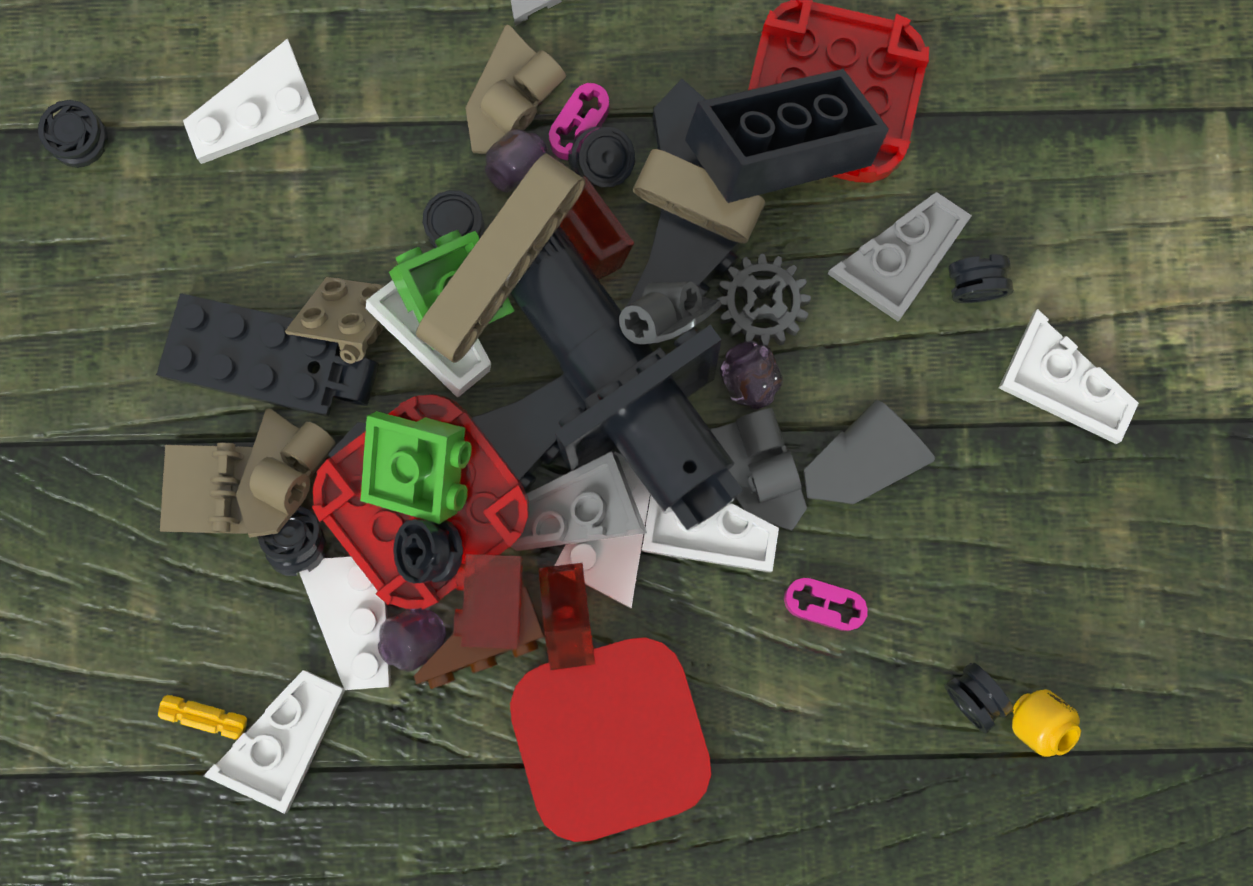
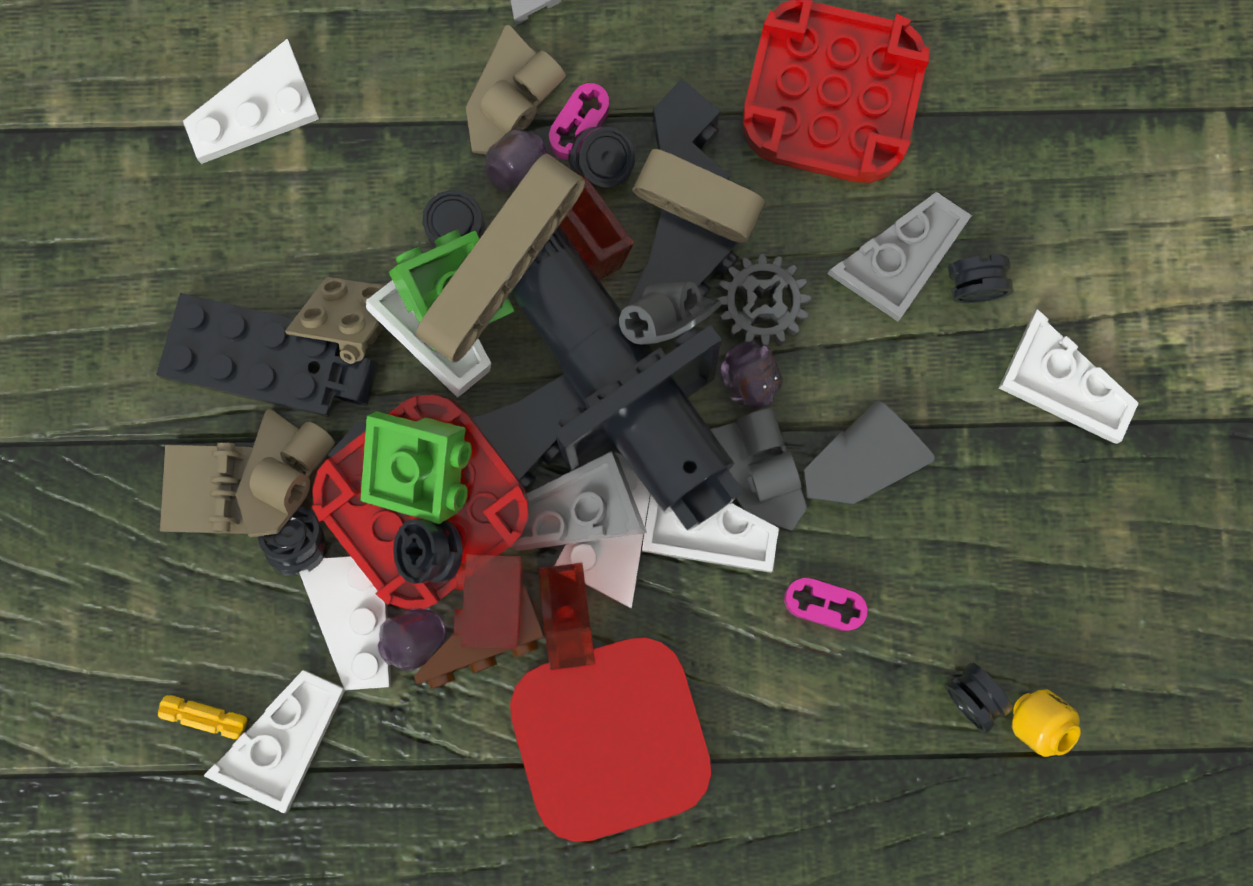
black wheel [38,100,108,168] -> none
black brick [685,69,889,203] -> none

